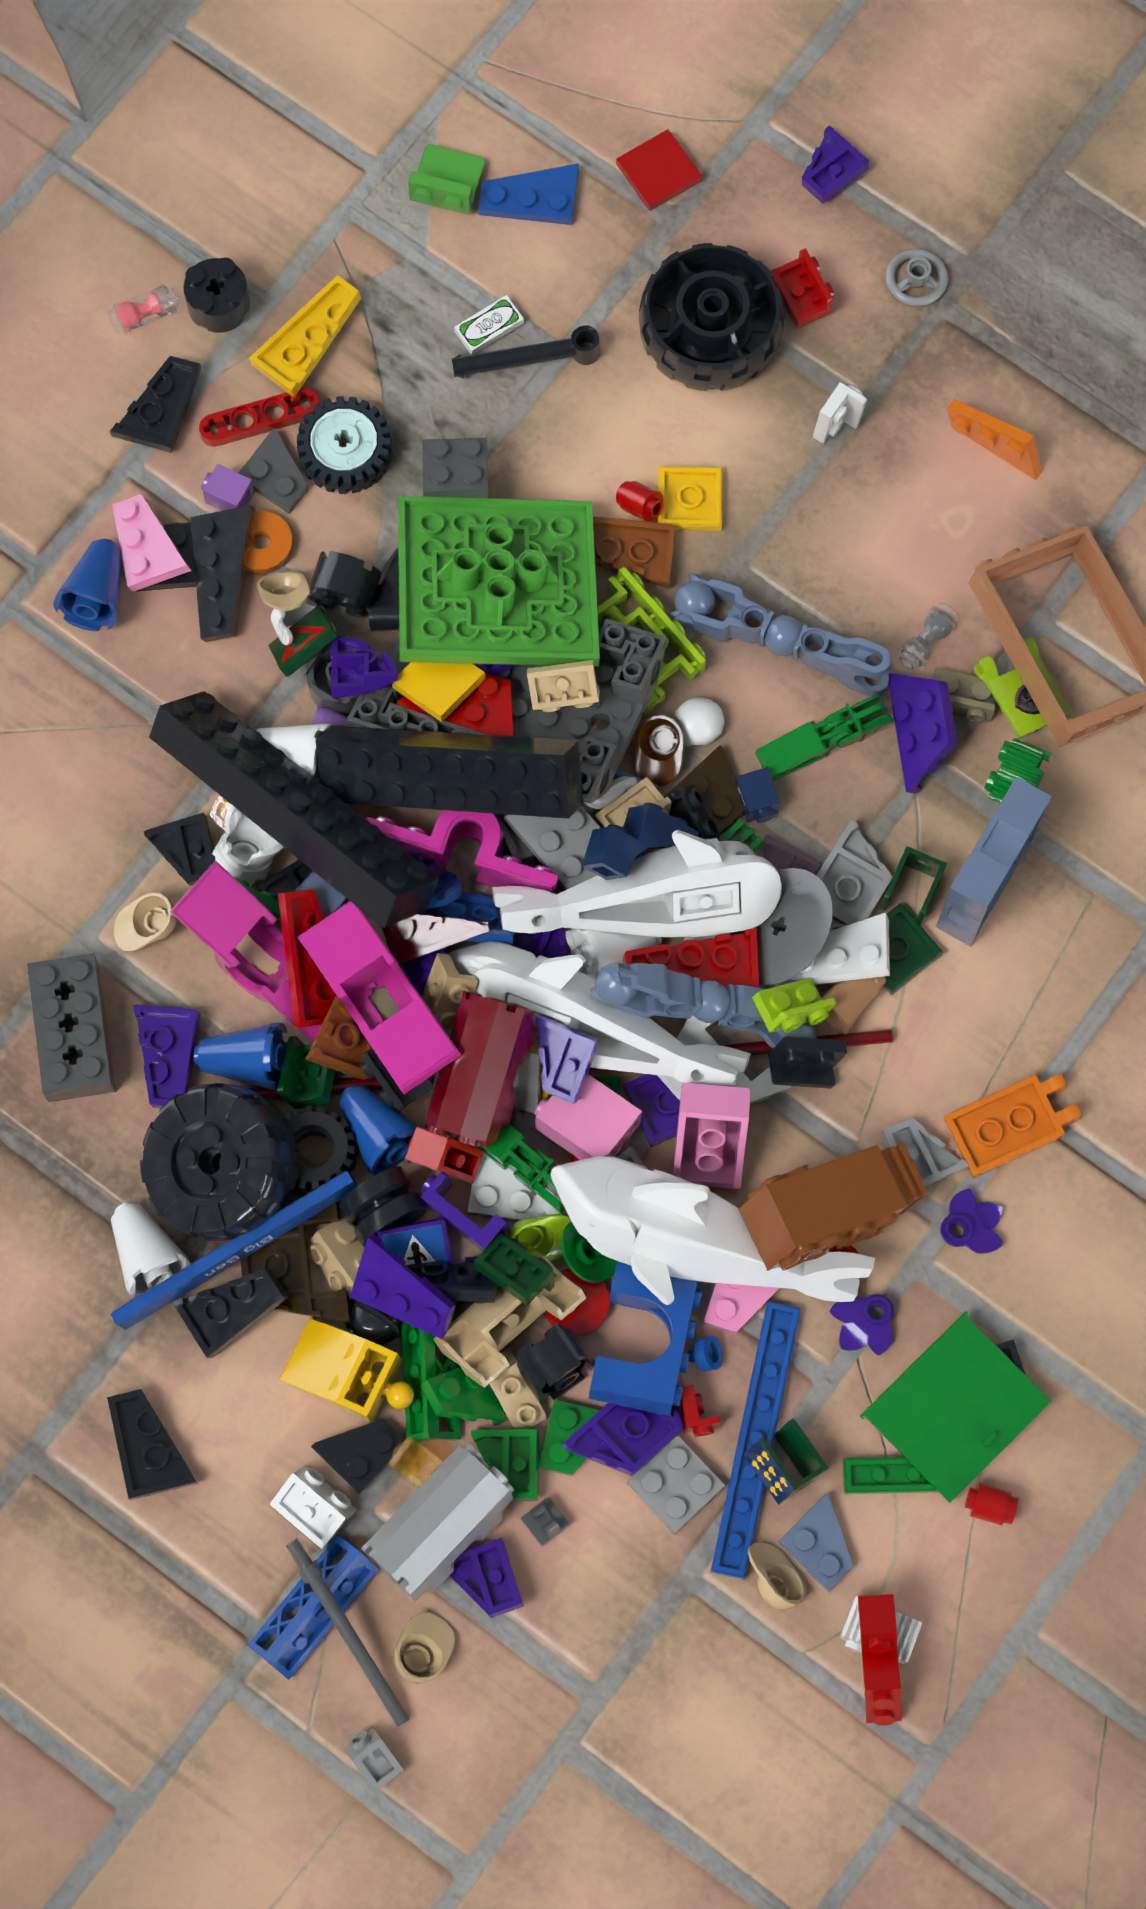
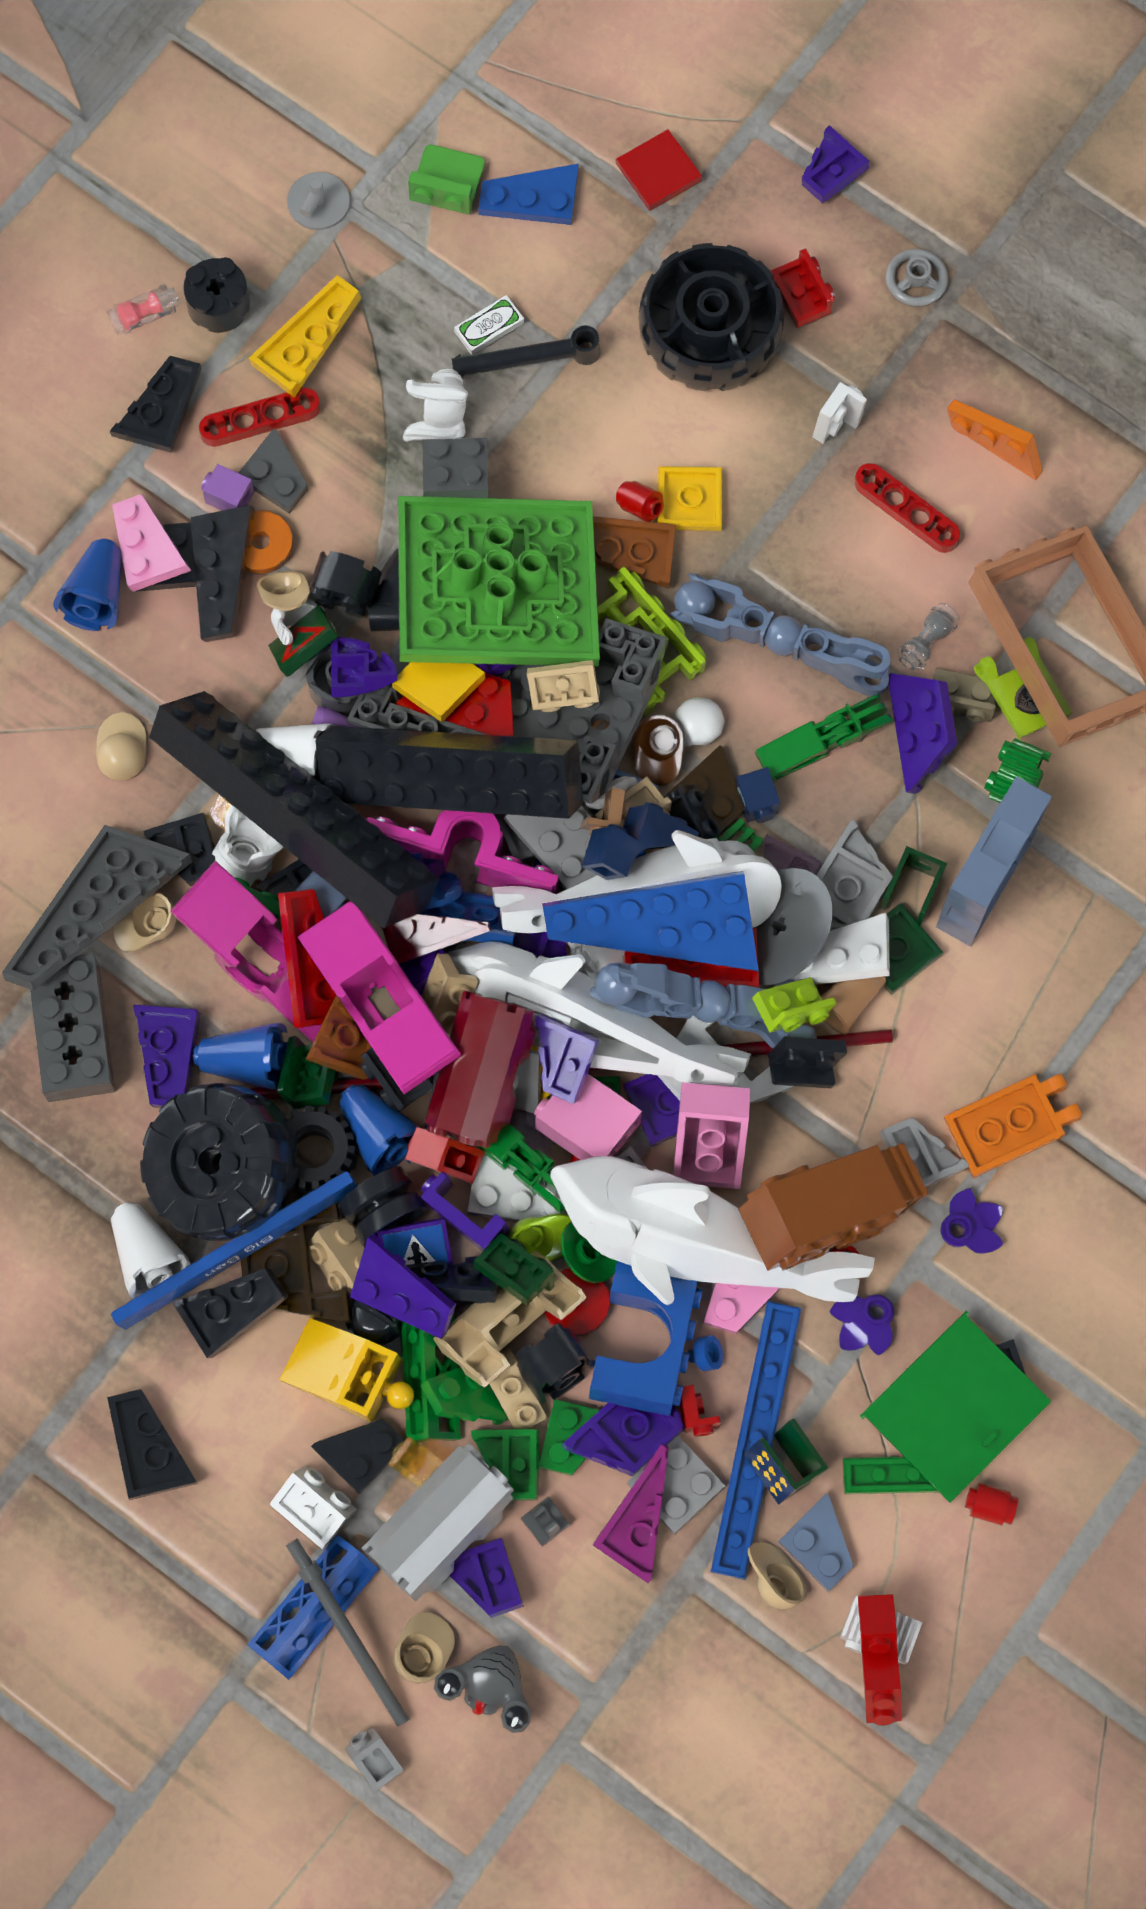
wheel [297,396,392,494] -> none
none -> dark grey wing [2,825,192,991]
none -> tan cap [96,712,147,781]
none -> light grey shield [287,172,350,230]
none -> white hair [403,369,468,442]
none -> dark grey head [434,1645,531,1733]
none -> blue wing [542,871,759,971]
none -> medium nougat bracket [581,788,629,835]
none -> magenta wing [593,1443,669,1583]
none -> red beam [854,463,960,553]

